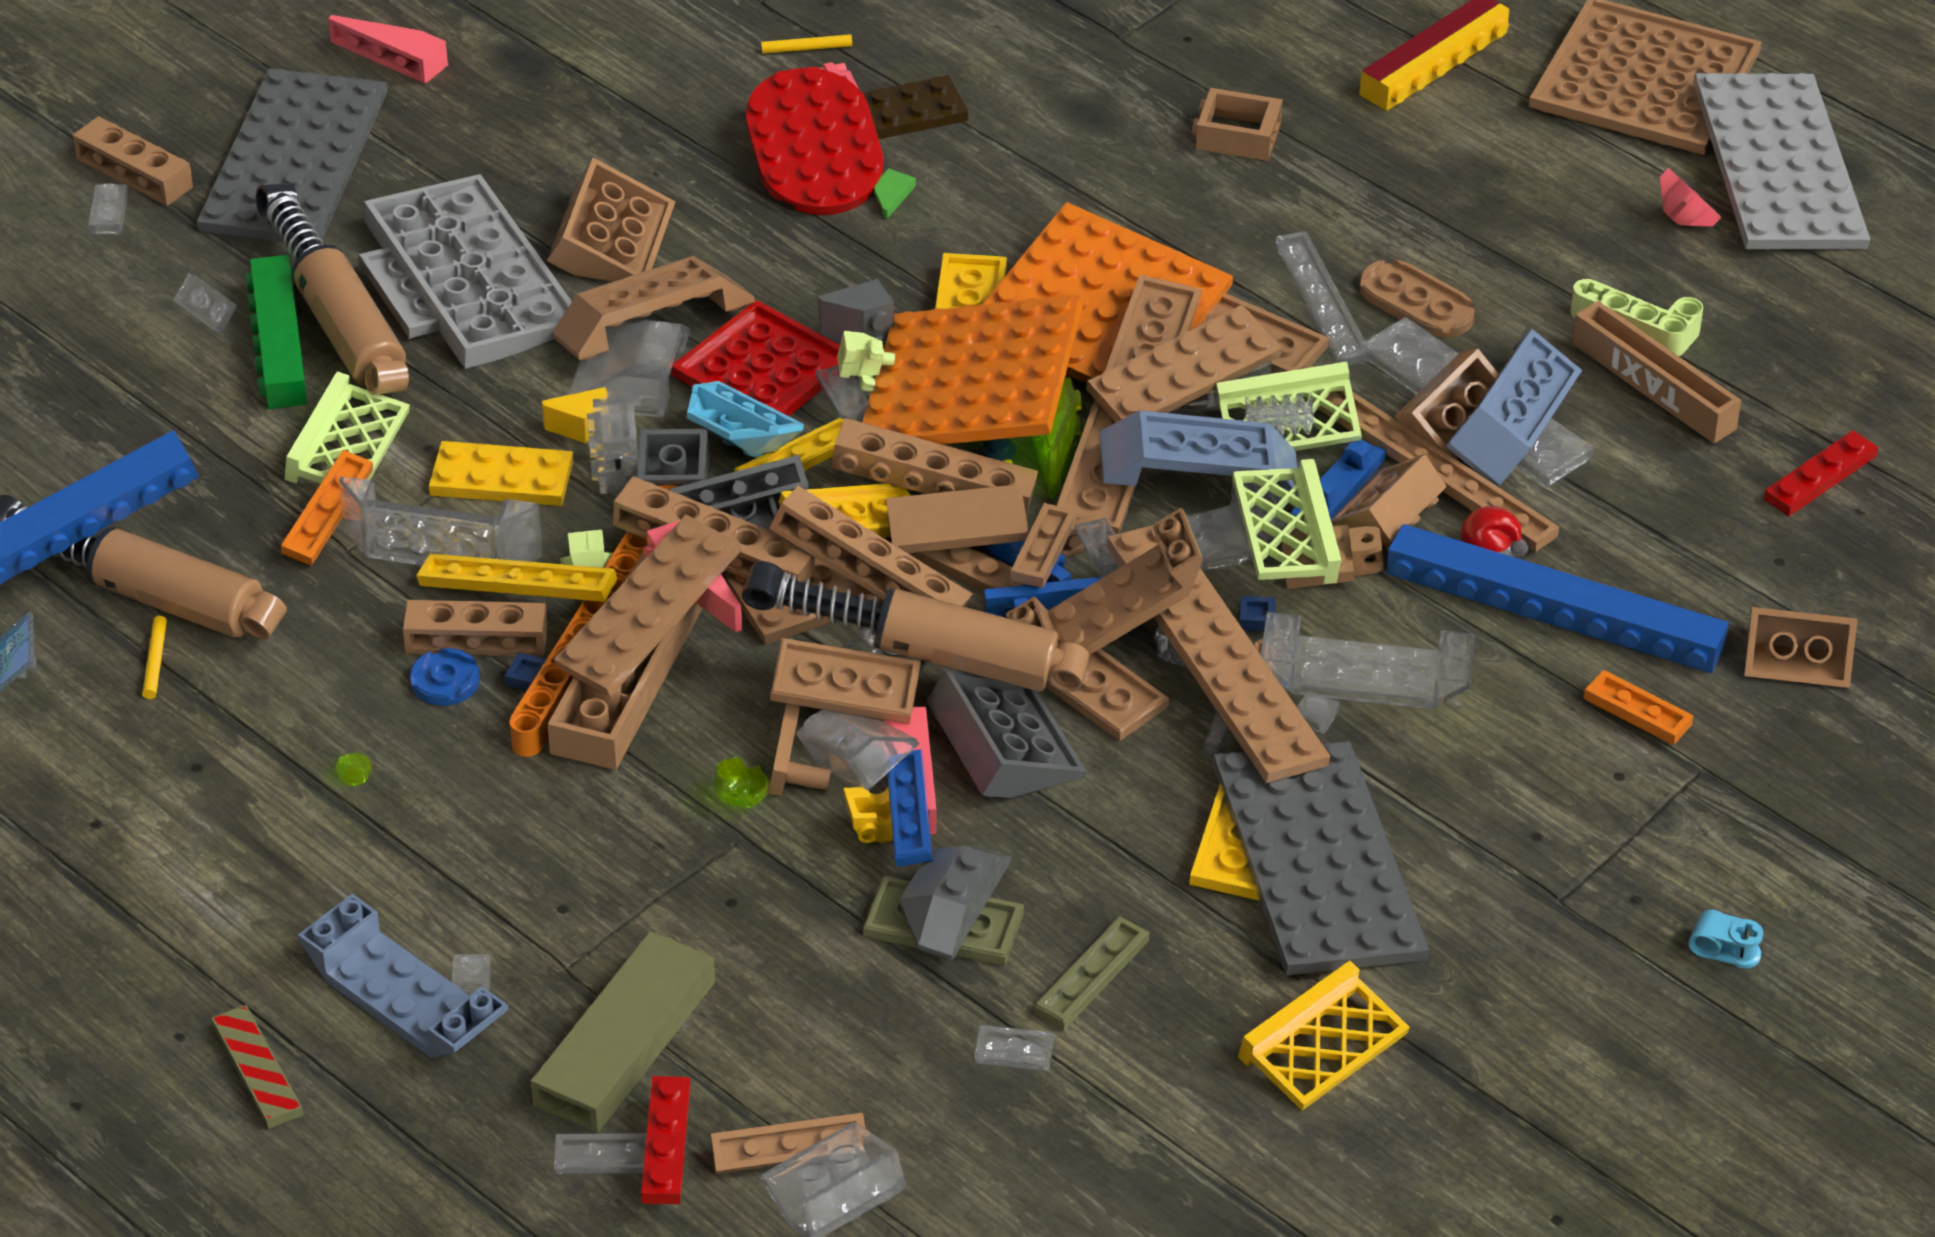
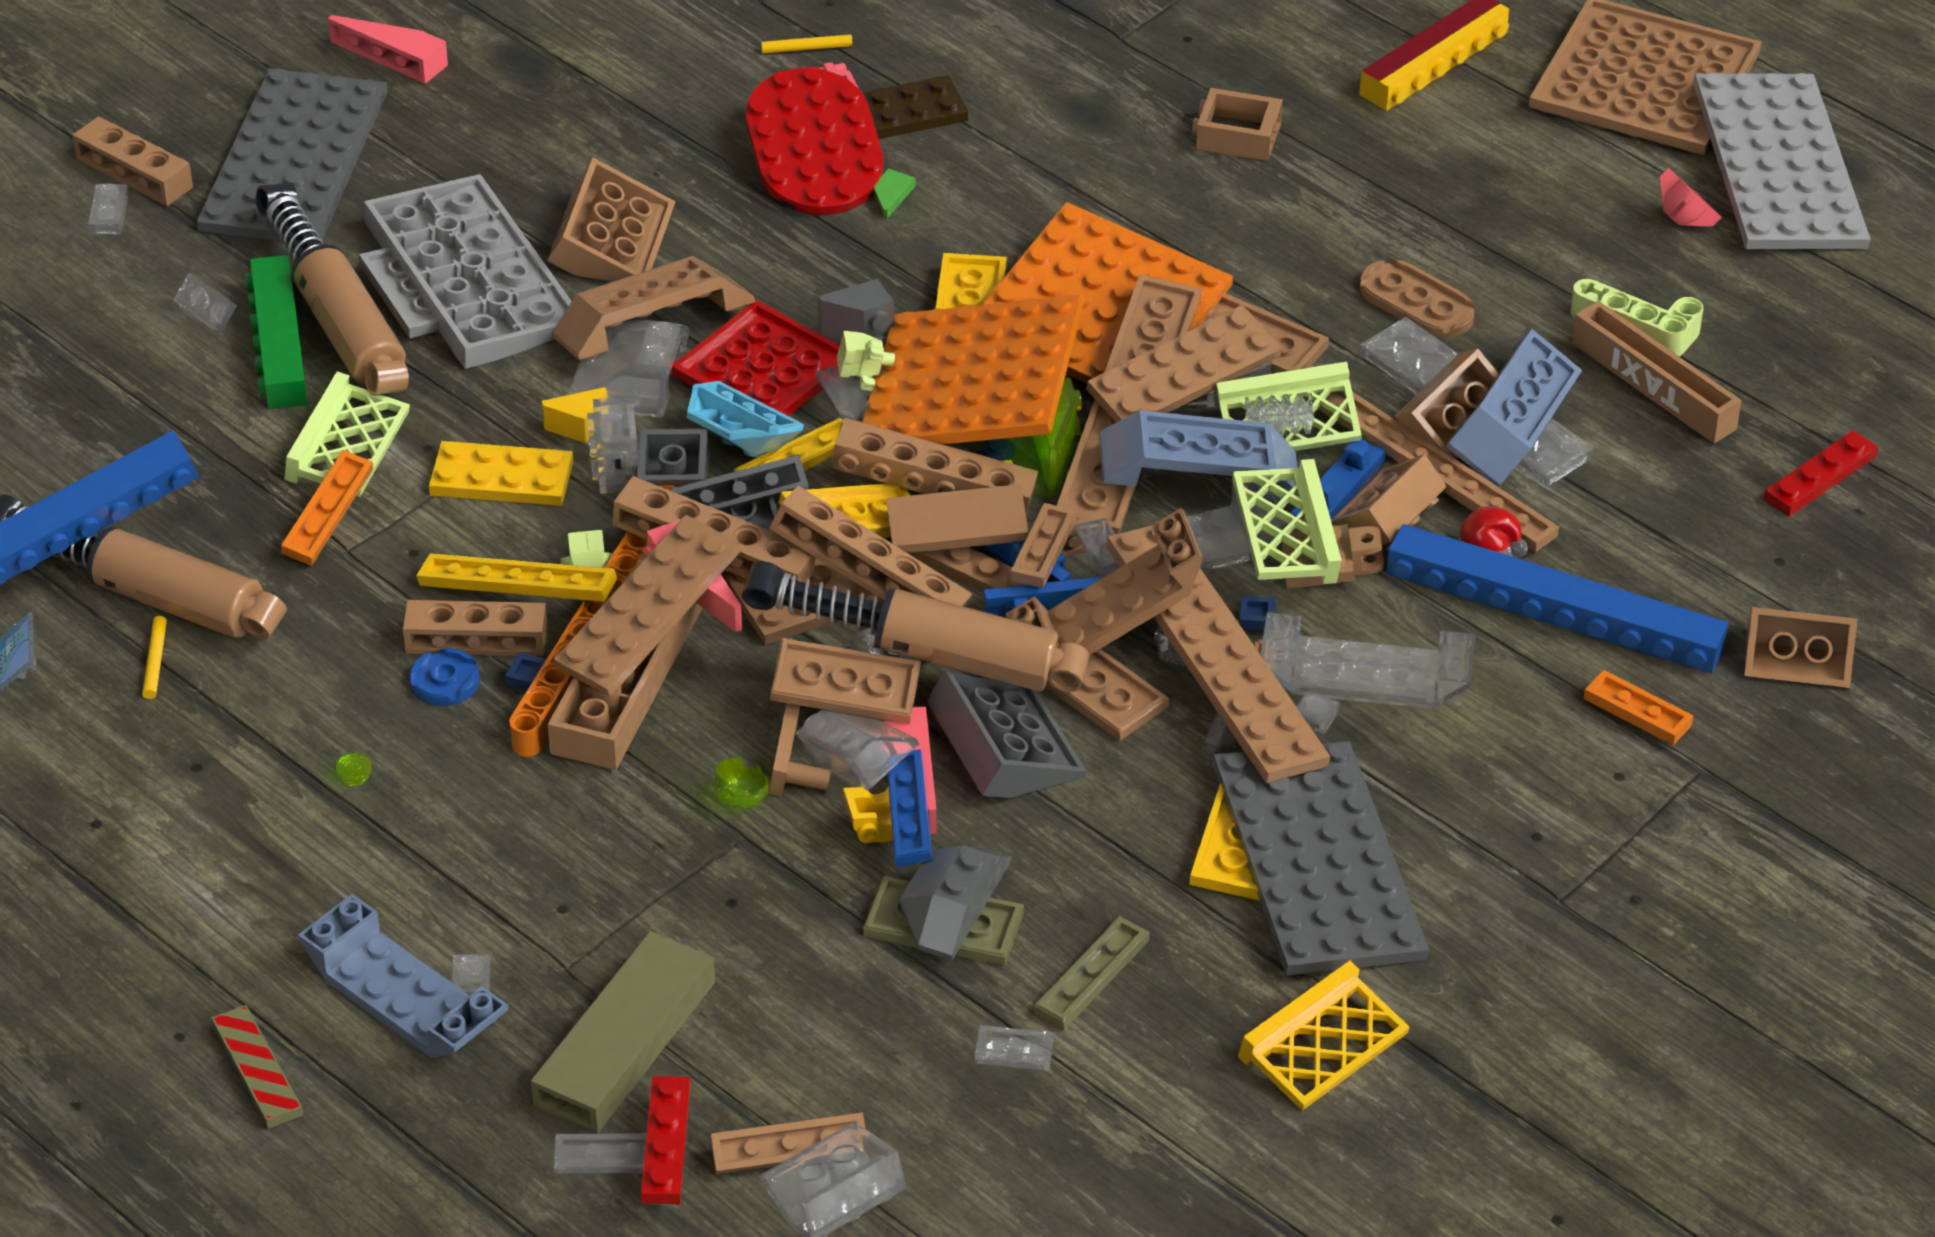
clear slope [339,476,542,565] -> none
clear plate [1276,231,1371,365] -> none
medium azure piece [1688,909,1763,969] -> none

